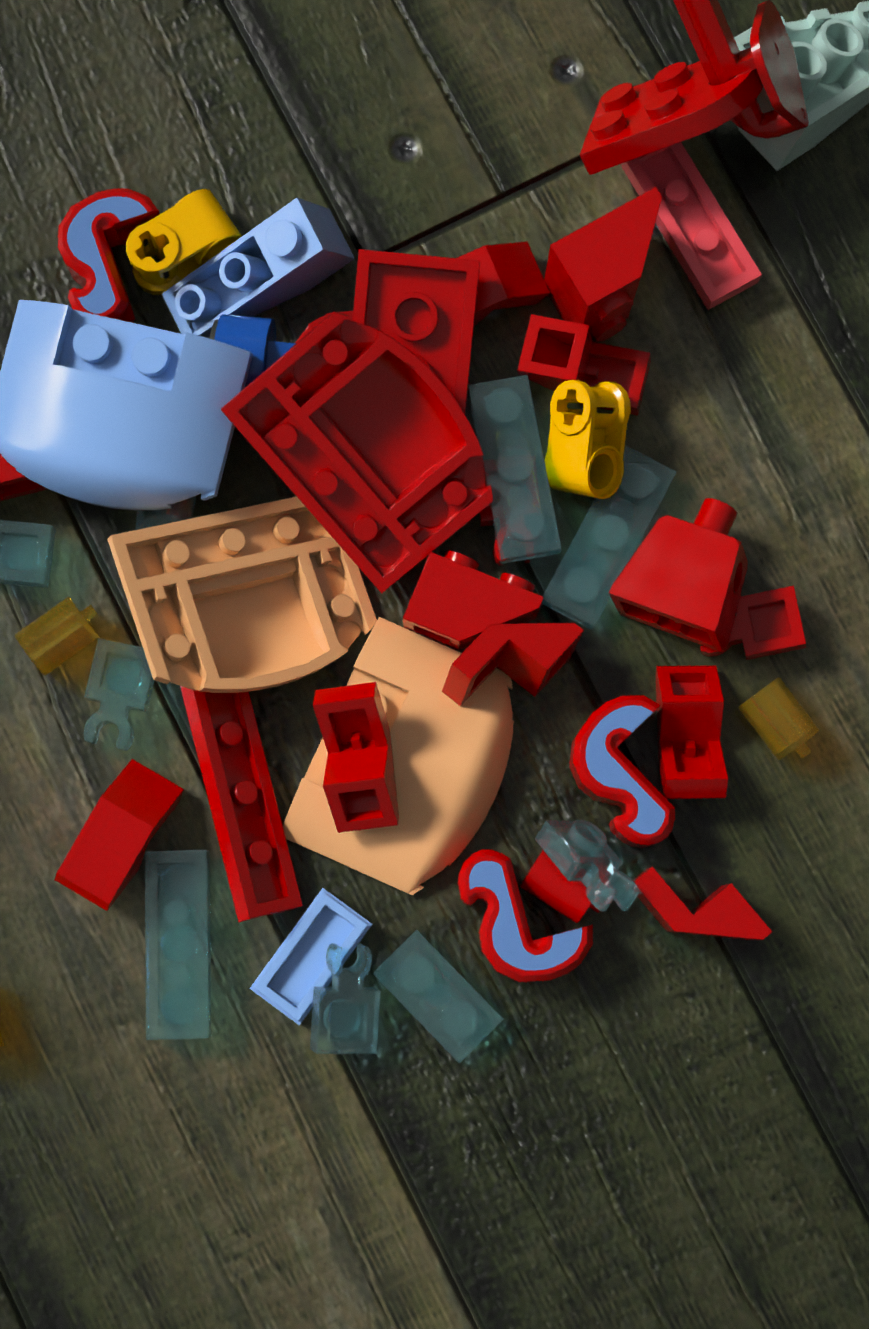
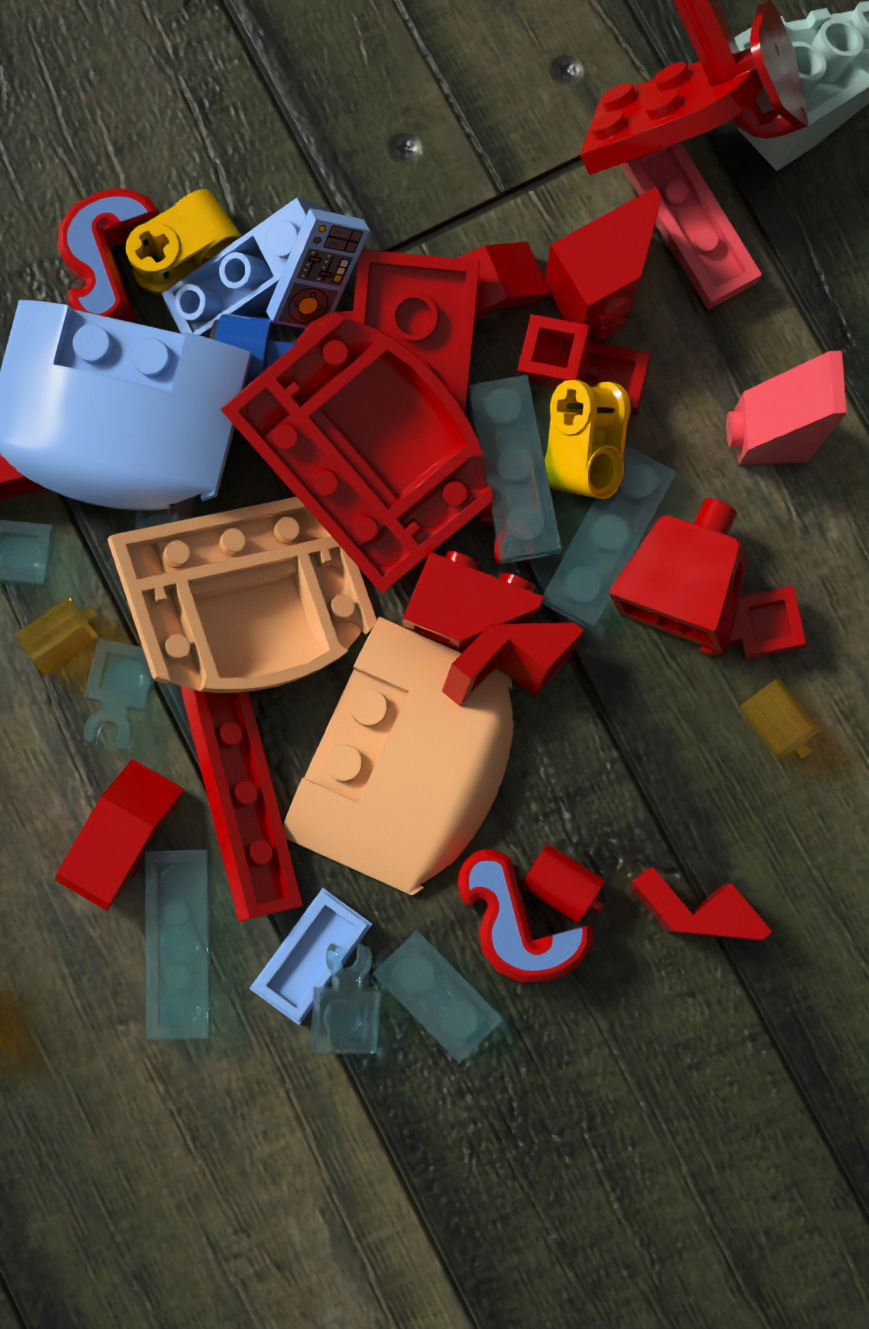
red slope [313,682,399,833] -> none
clear light blue plate [535,820,640,911] -> none
animal [569,695,675,848] -> none
red slope [656,665,728,799] -> none
none -> tile [266,208,370,329]
none -> coral slope [726,351,847,465]

